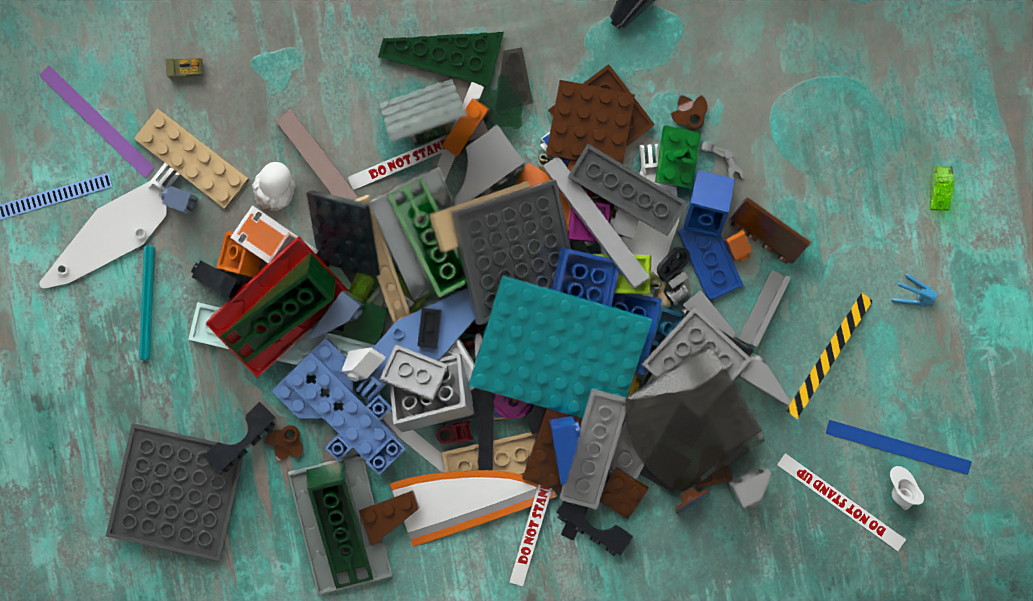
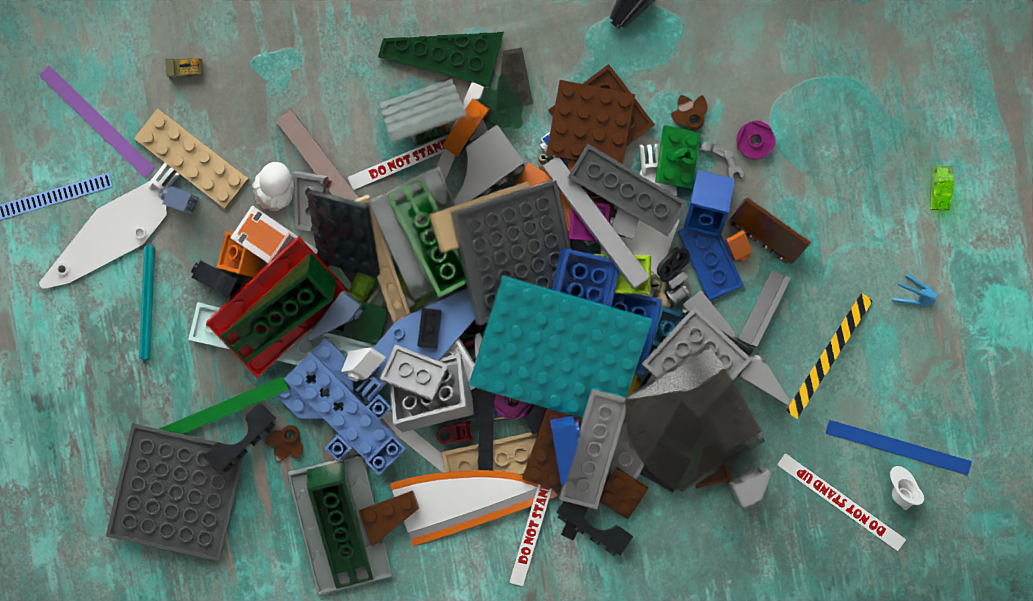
reddish brown piece [675,488,710,514] -> none
none -> green sticker [159,377,289,434]
none -> light grey wing [293,171,329,231]
none -> magenta plate [736,121,775,159]

